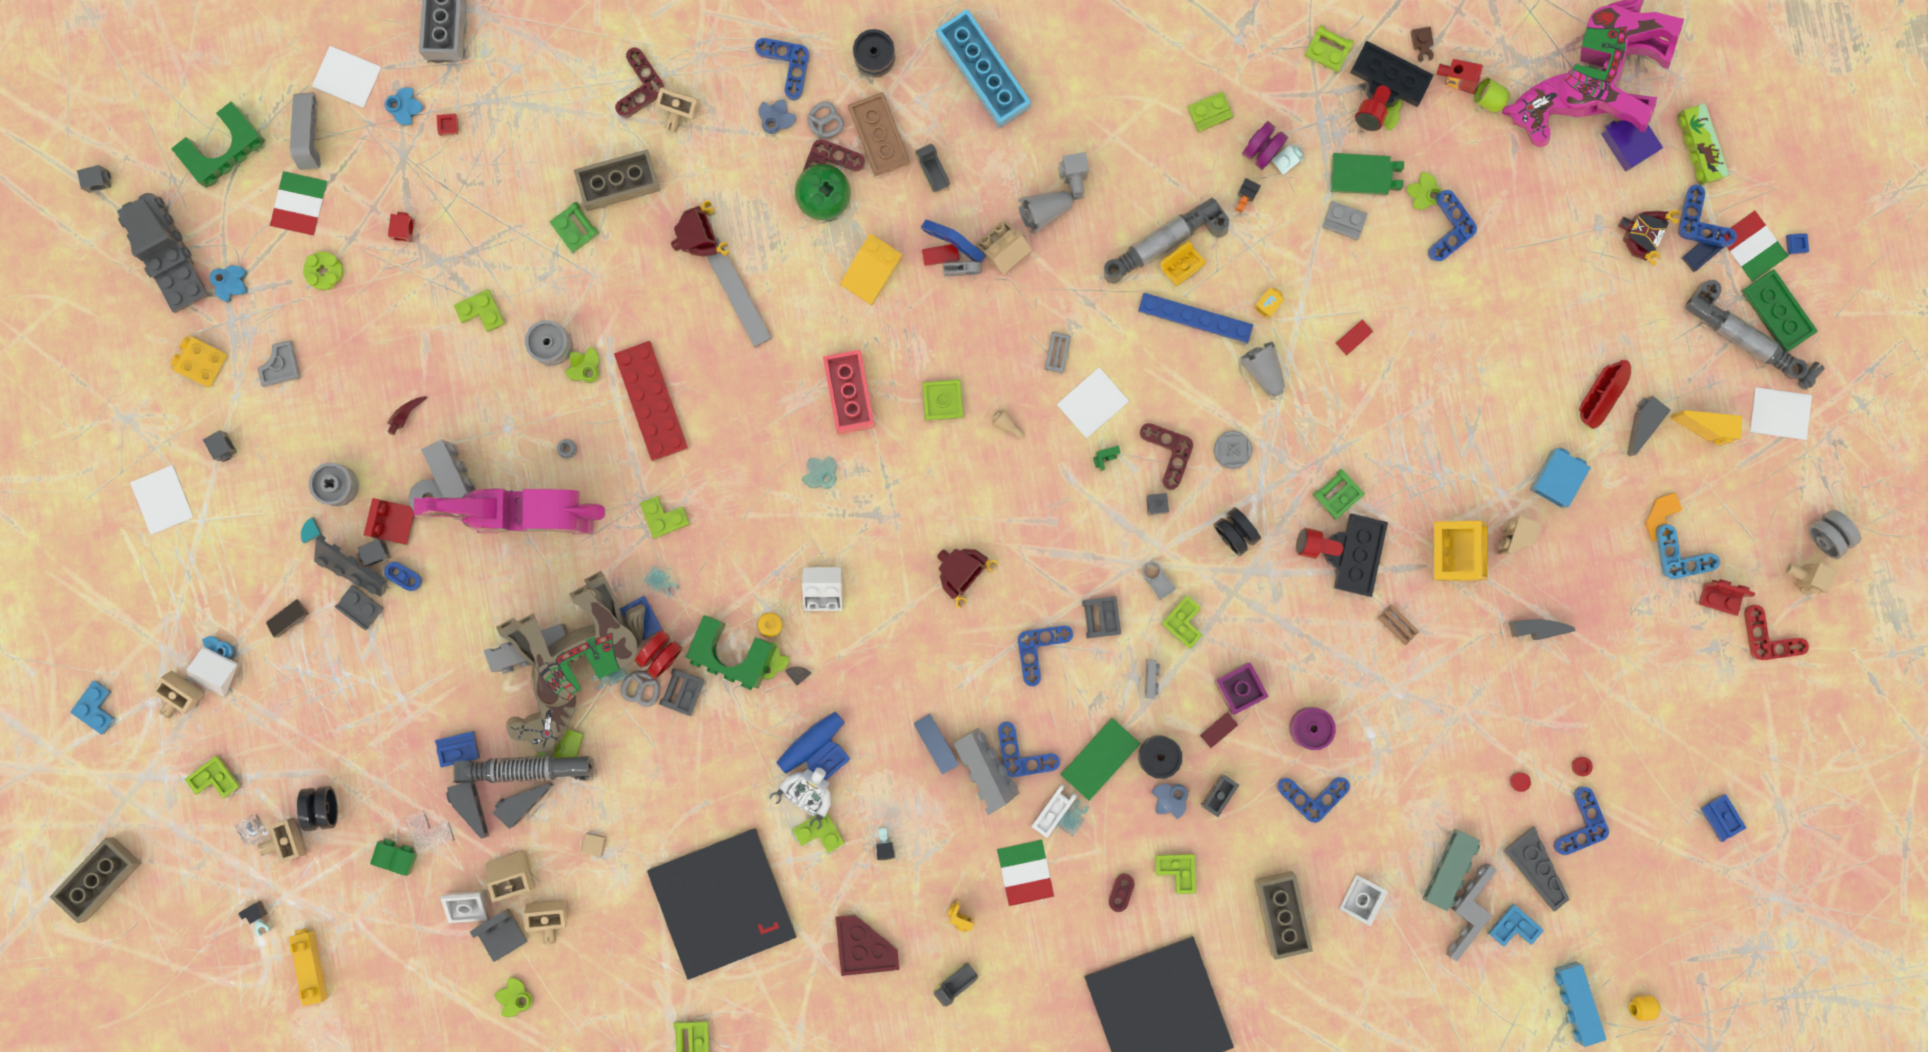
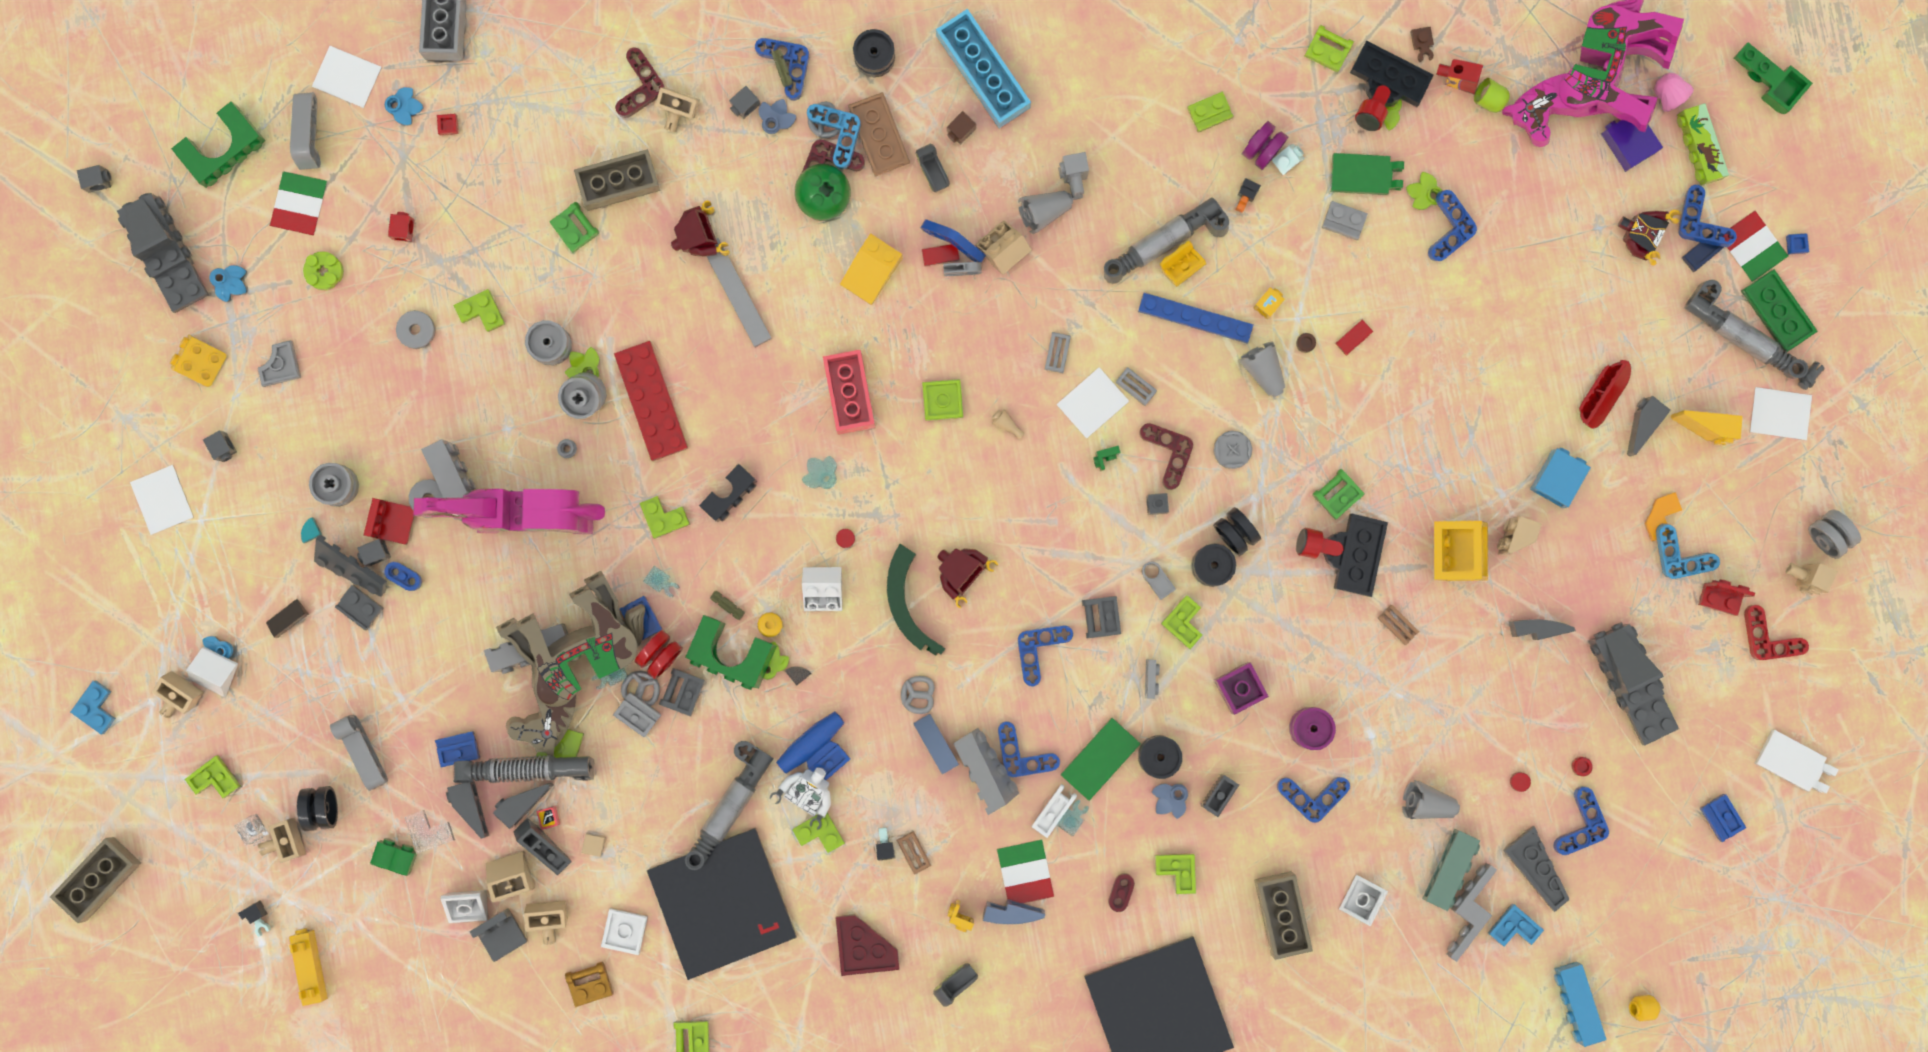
dark red bar [387,396,427,435] -> none
lime plate [494,978,533,1018] -> none
dark red piece [1200,712,1238,748] -> none
none -> light grey beam [330,715,388,791]
none -> light grey tile [396,310,435,349]
none -> dark grey slope [513,818,572,875]
none -> slope [536,806,560,830]
none -> light grey wheel [558,372,607,419]
none -> pearl gold plate [565,961,613,1007]
none -> white tile [601,908,648,955]
none -> light grey plate [613,692,661,737]
none -> piece [685,741,774,870]
none -> black arch [699,464,757,522]
none -> olive axle [710,591,745,620]
none -> dark grey brick [729,86,760,119]
none -> olive axle [772,49,793,87]
none -> dark azure beam [807,104,861,169]
none -> red tile [836,529,855,548]
none -> dark green arch [887,544,945,656]
none -> medium nougat tile [896,831,931,875]
none -> light grey piece [901,676,935,714]
none -> reddish brown brick [947,111,976,145]
none -> sand blue slope [983,899,1046,924]
none -> light grey tile [1115,367,1157,406]
none -> black wheel [1191,544,1236,587]
none -> reddish brown tile [1296,333,1316,353]
none -> light grey cone [1402,780,1460,819]
none -> dark grey wedge [1589,622,1679,746]
none -> bright pink hair [1654,73,1694,112]
none -> green plate [1734,42,1813,114]
none -> white tile [1754,730,1839,794]

